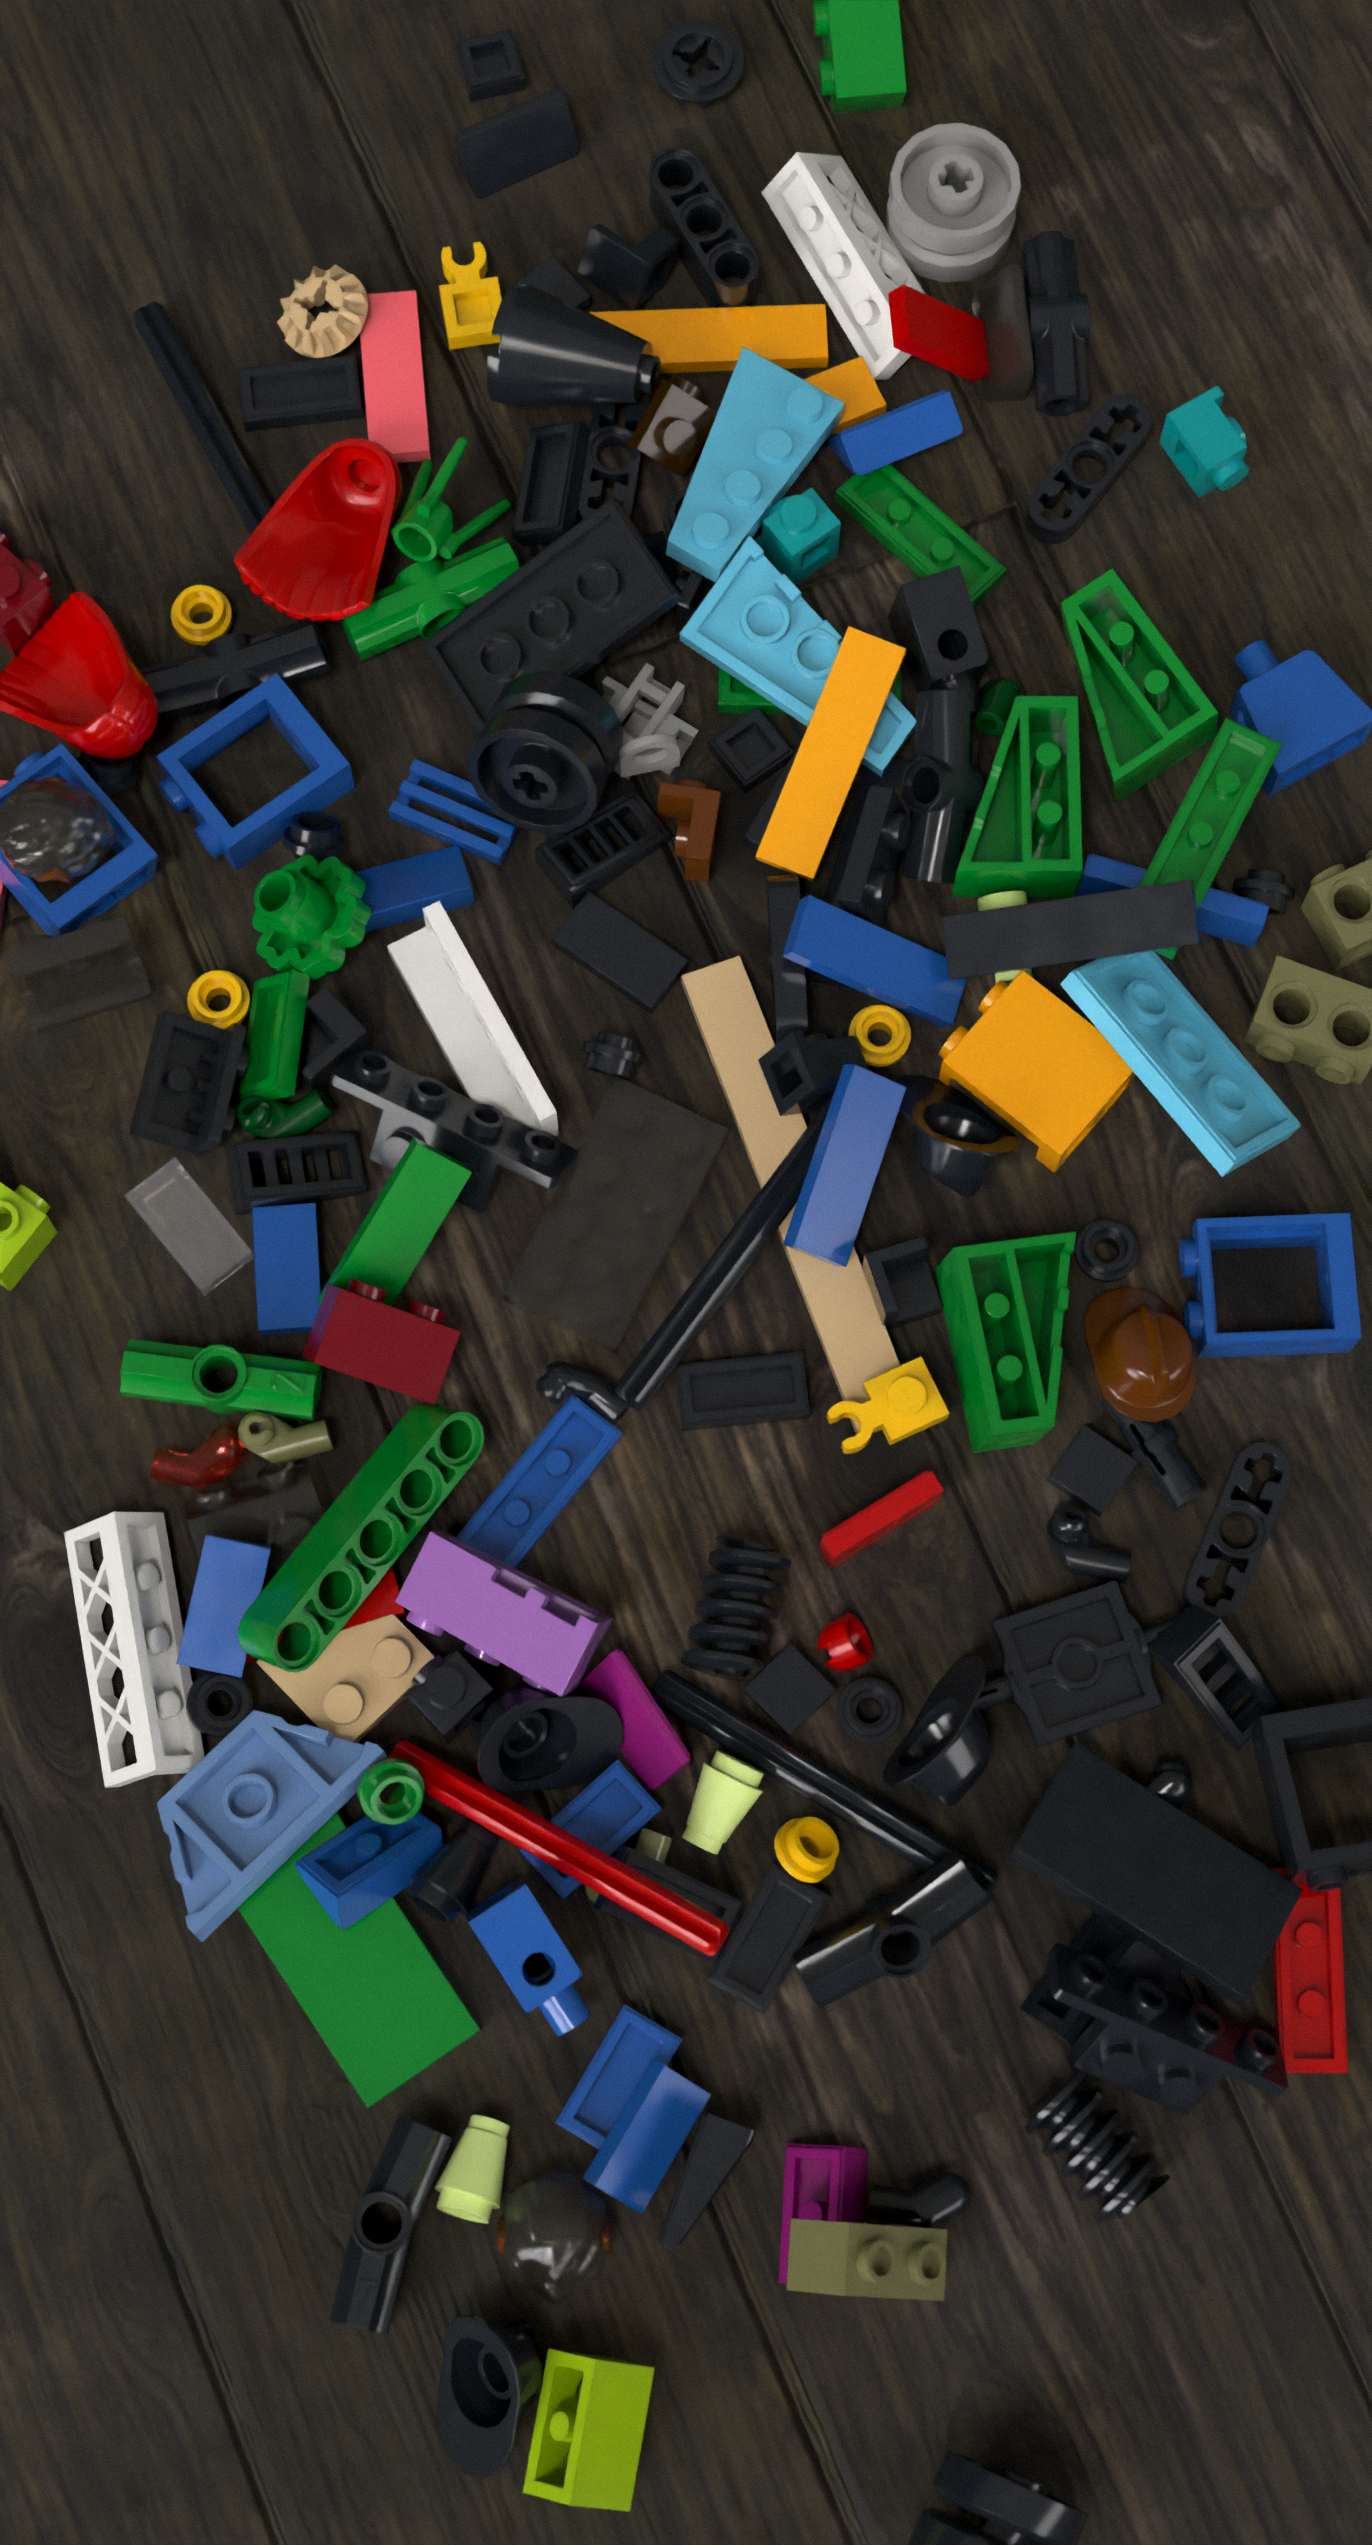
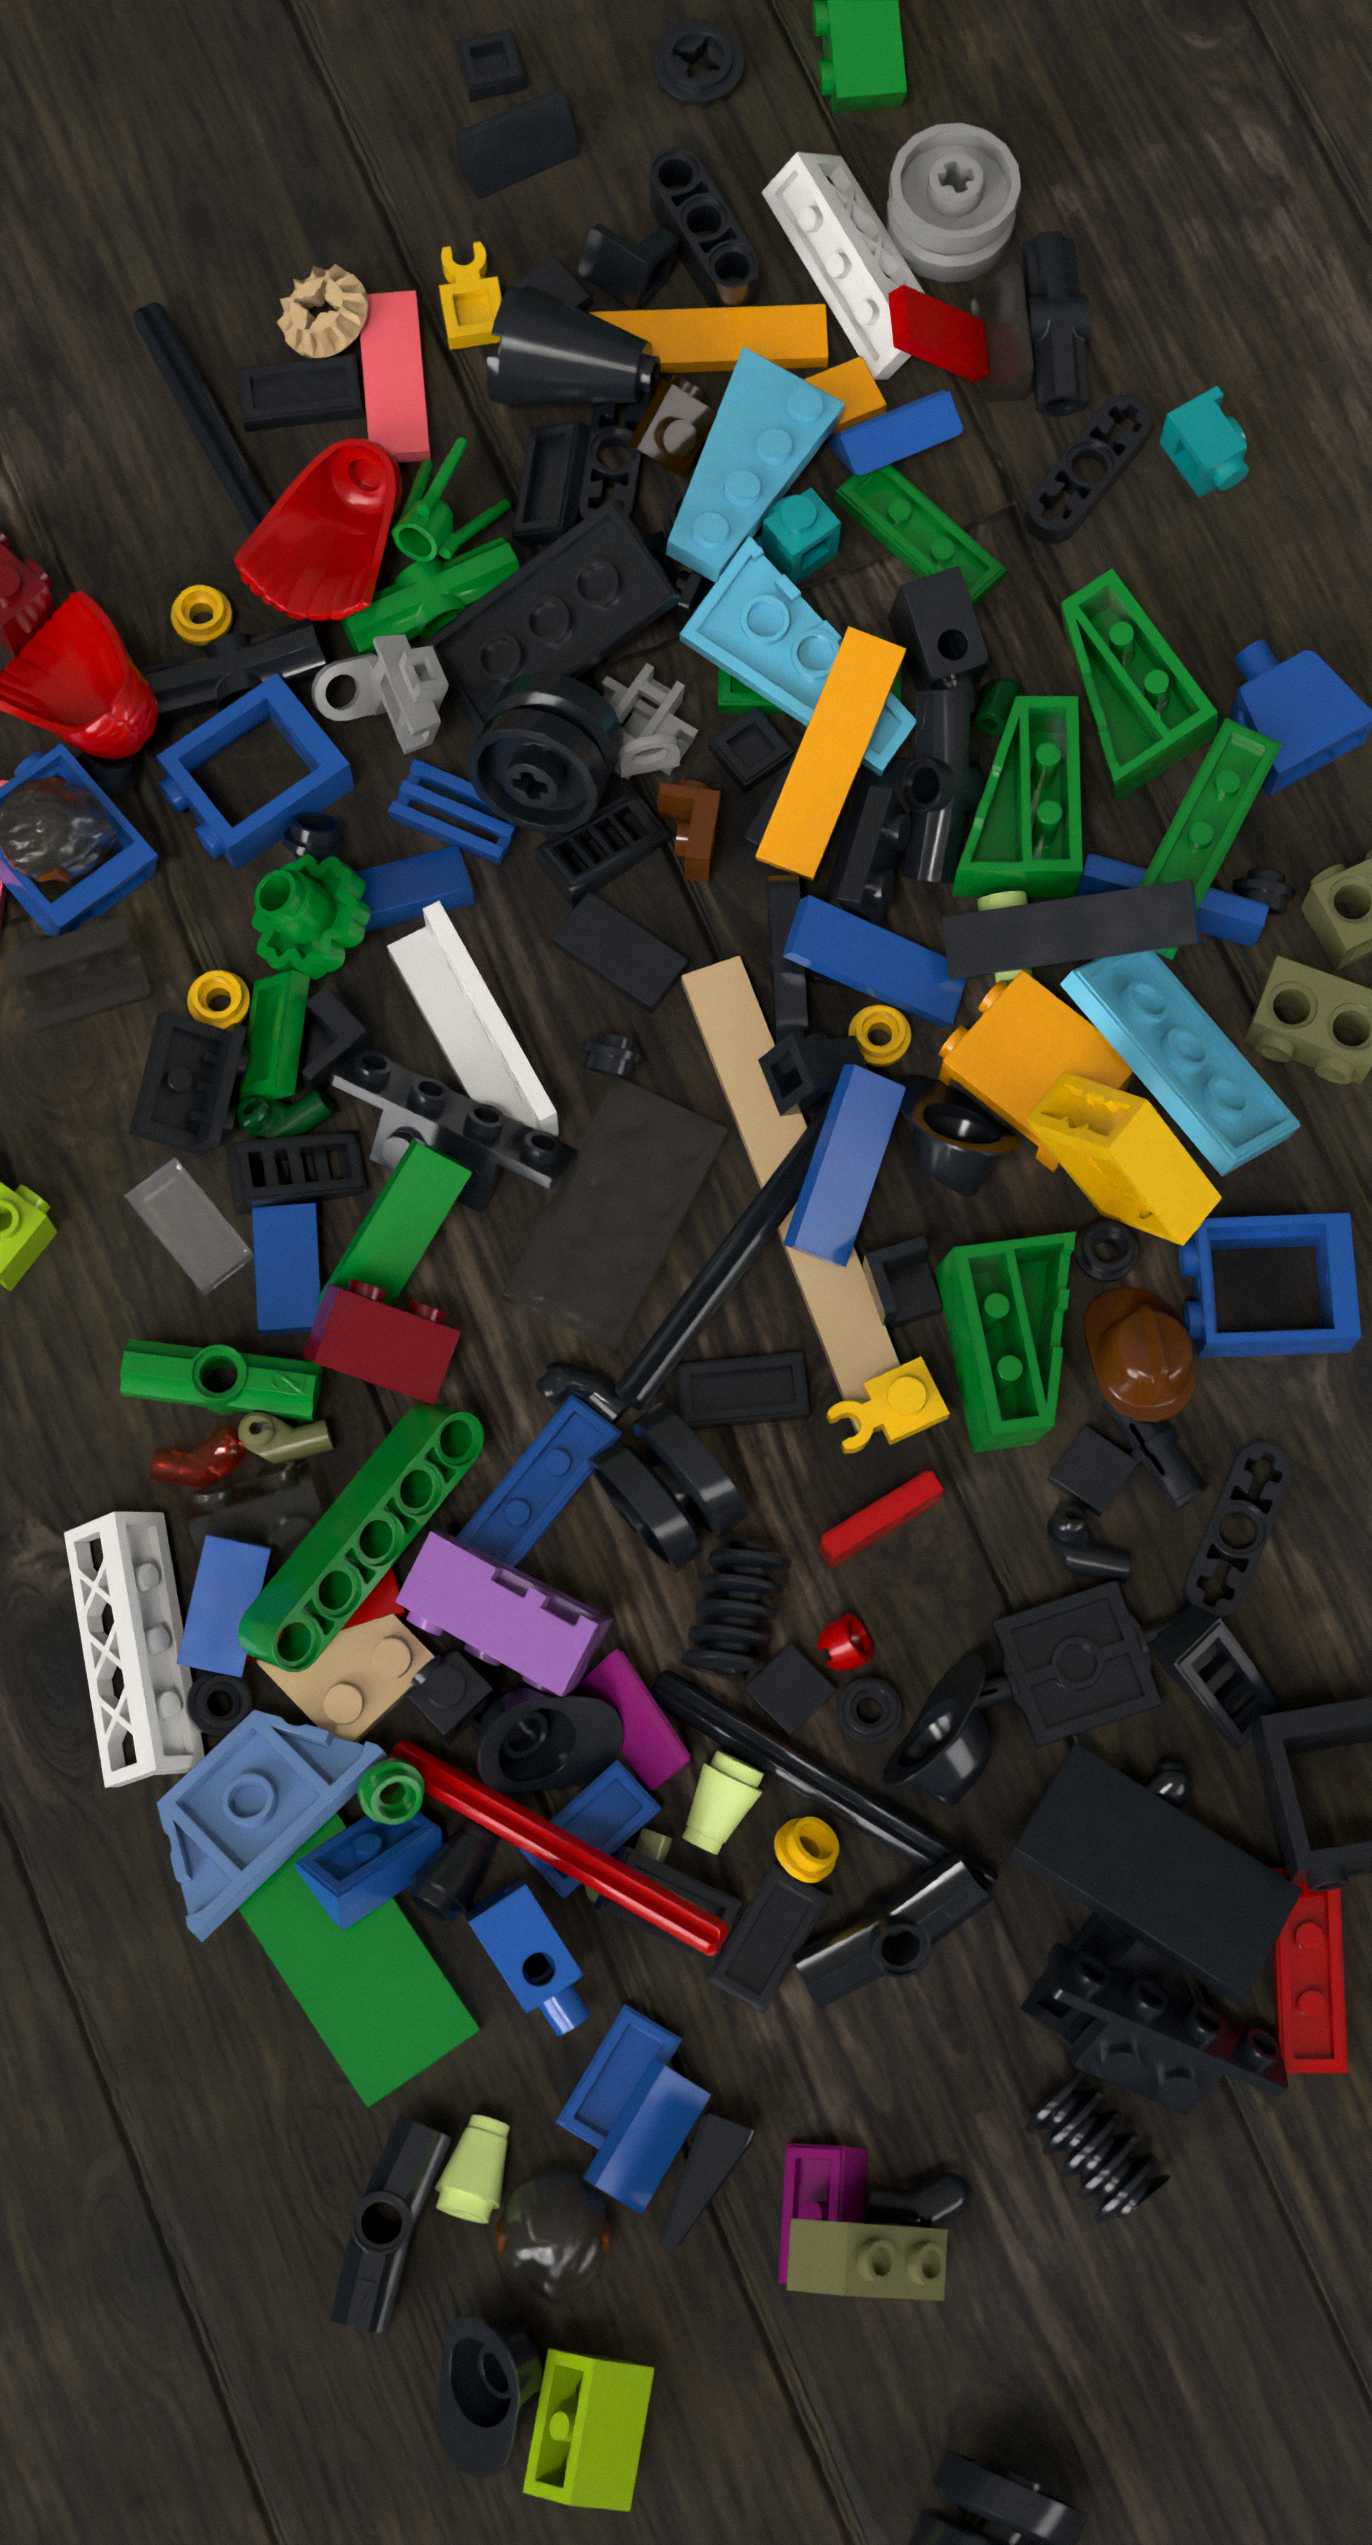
none -> light grey piece [311,634,449,755]
none -> black wheel [587,1403,748,1573]
none -> yellow window [1025,1072,1222,1246]

